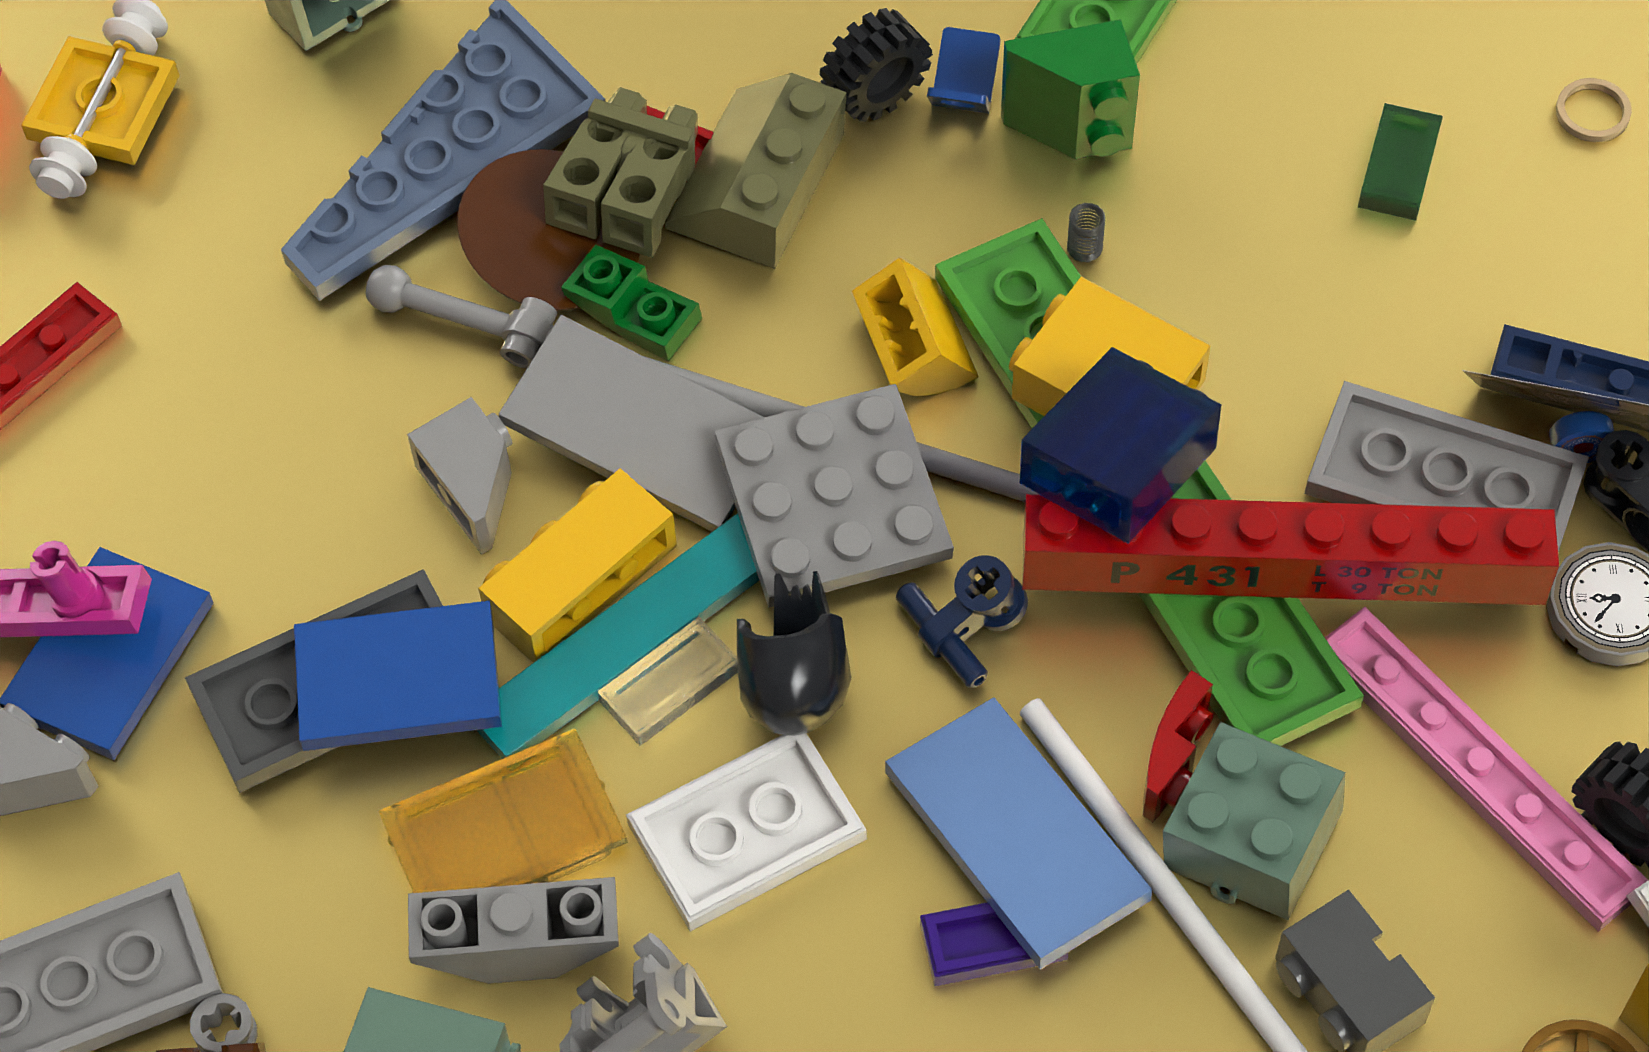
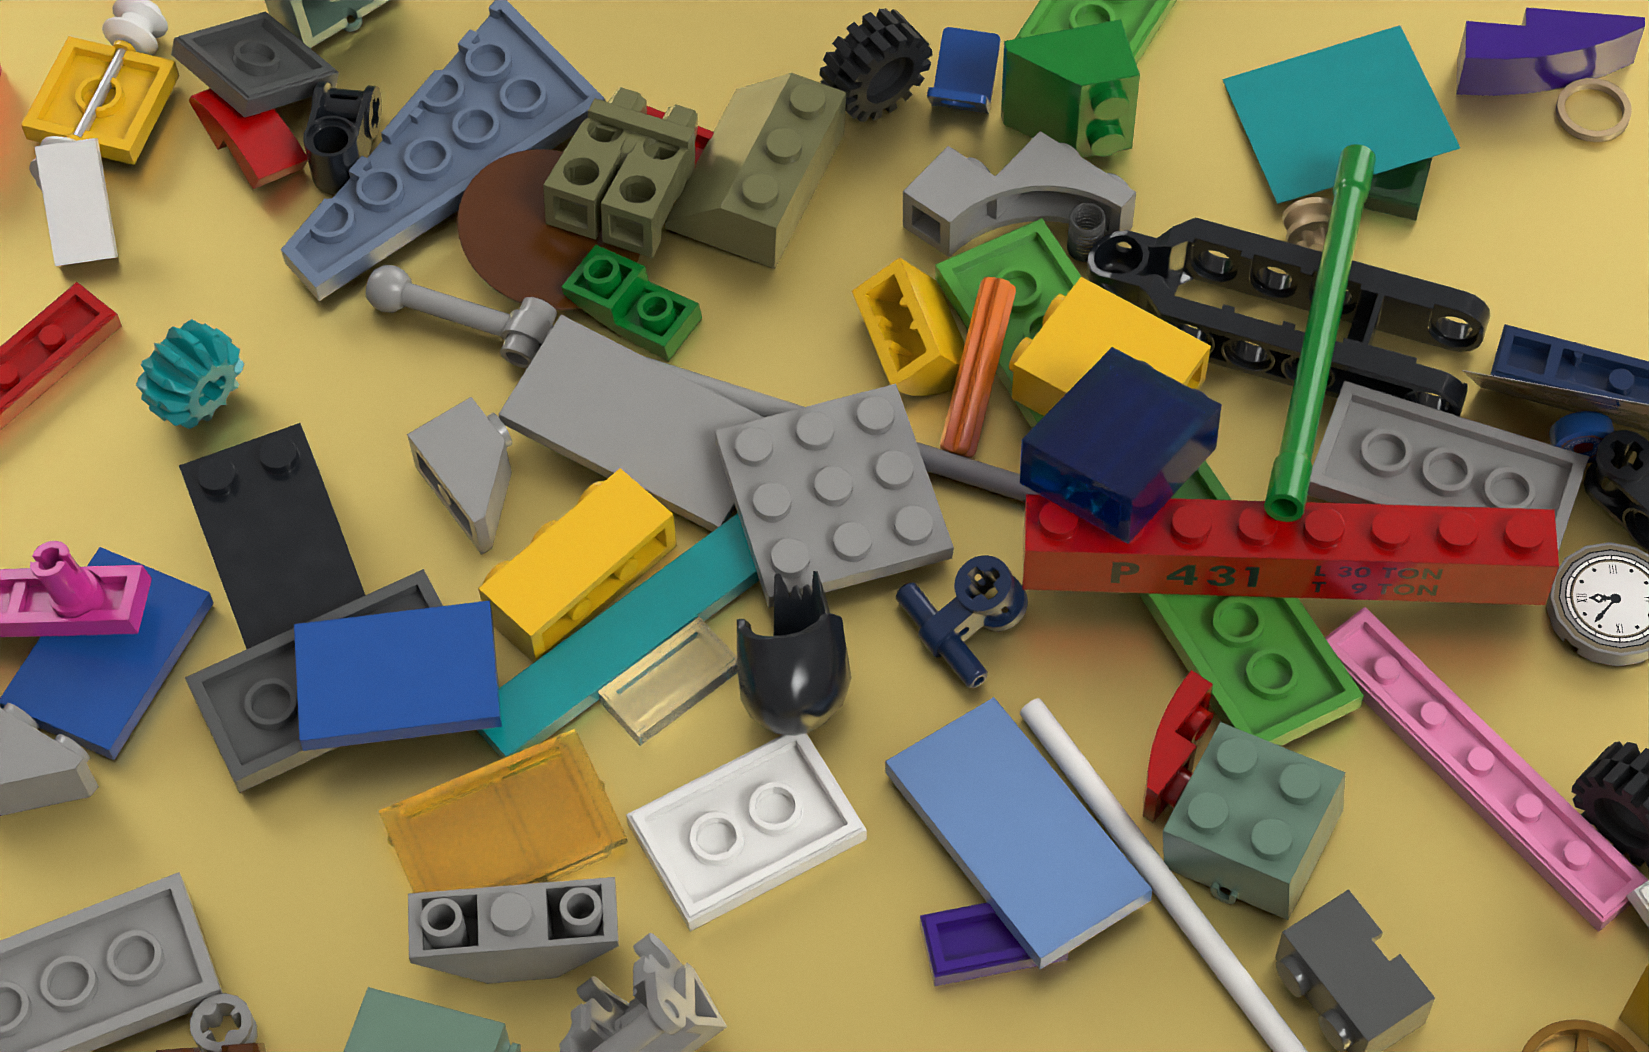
none -> white tile [35,138,118,266]
none -> teal gear [136,319,244,429]
none -> dark grey tile [171,11,339,117]
none -> black slope [179,423,365,649]
none -> red slope [189,88,308,189]
none -> black piece [303,81,382,194]
none -> light grey arch [903,131,1136,257]
none -> orange axle [940,277,1016,458]
none -> black piece [1087,217,1490,416]
none -> teal sticker [1222,25,1460,204]
none -> green piece [1264,144,1376,522]
none -> tan bush [1282,197,1333,251]
none -> dark purple slope [1456,7,1645,96]

